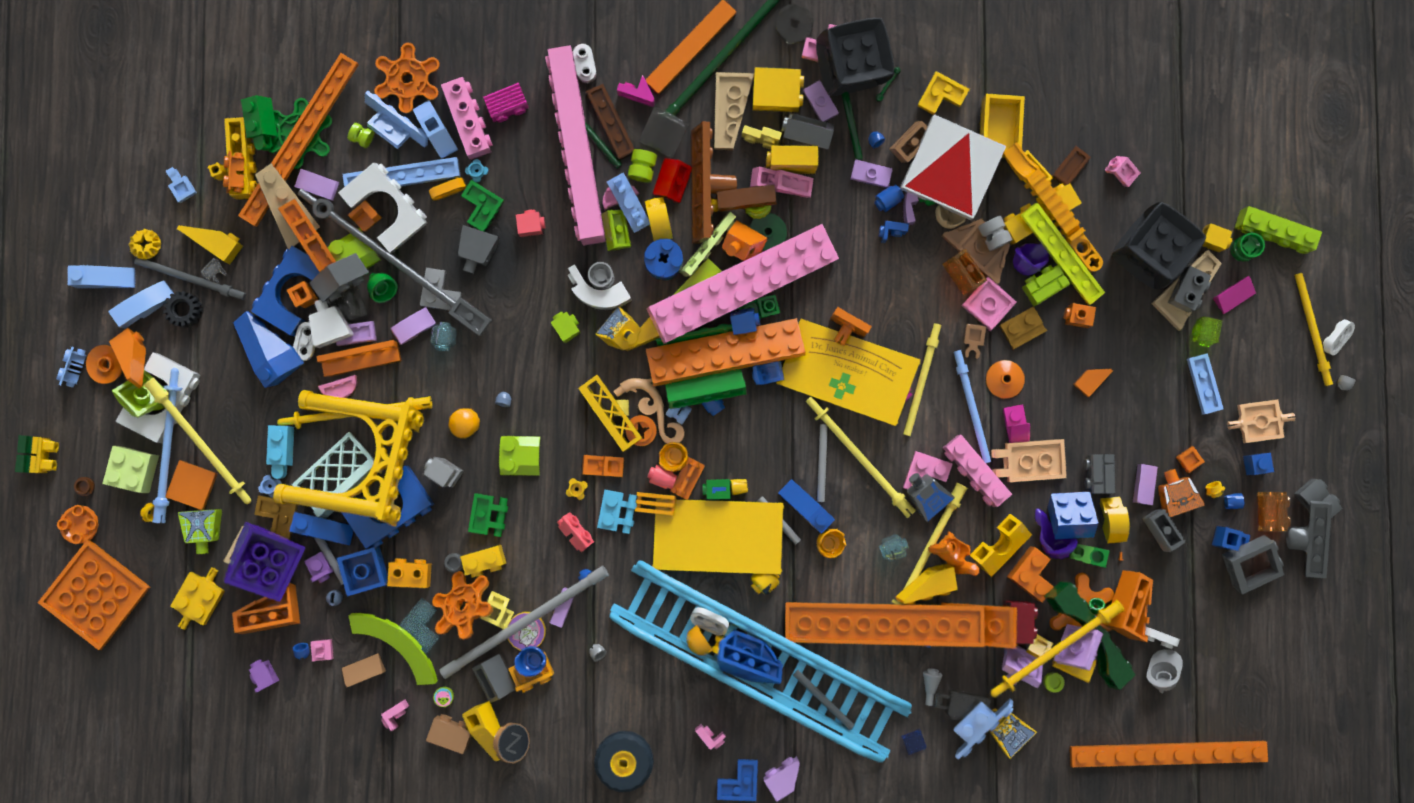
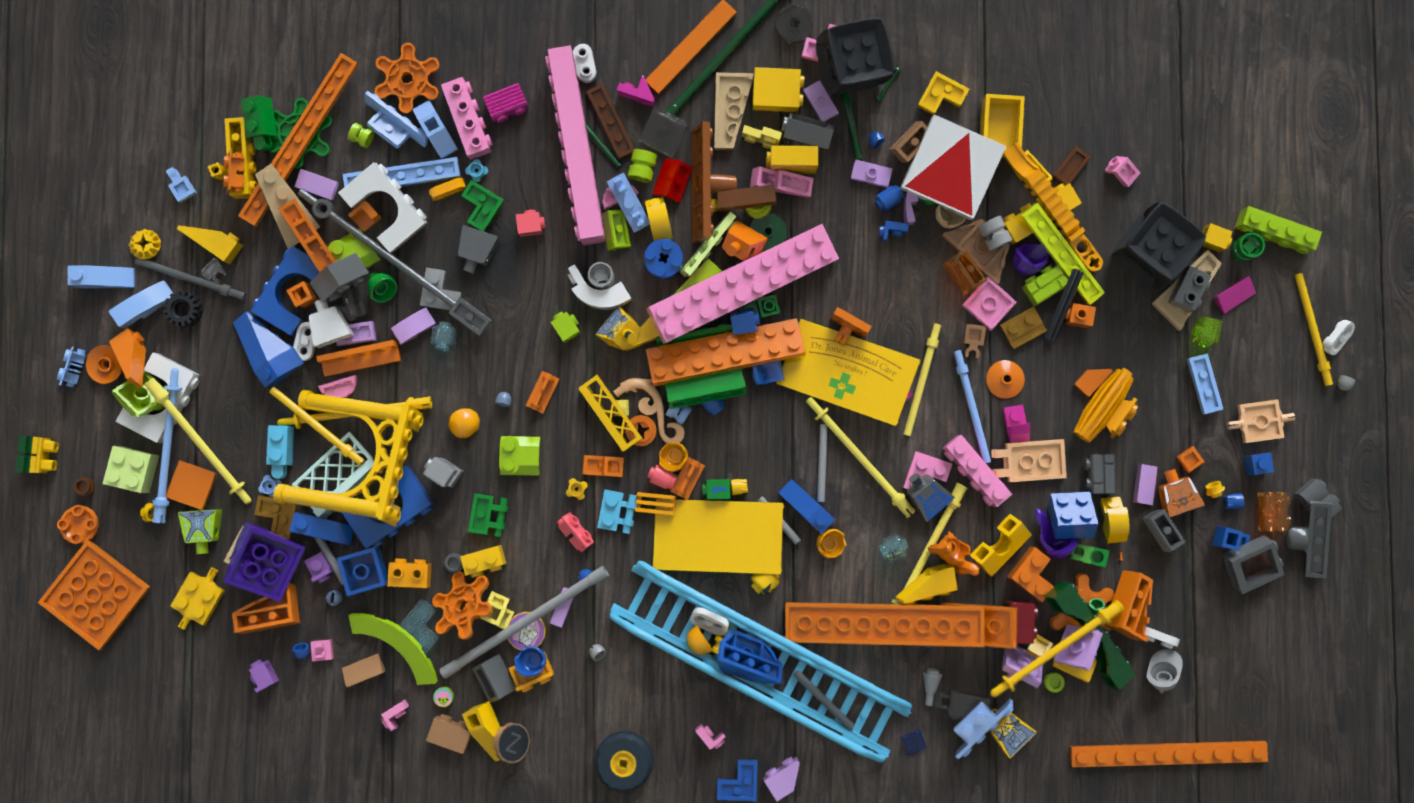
none -> yellow bar [269,387,365,466]
none -> orange hinge [526,371,560,414]
none -> black axle [1045,269,1084,342]
none -> light orange plate [1073,368,1138,443]

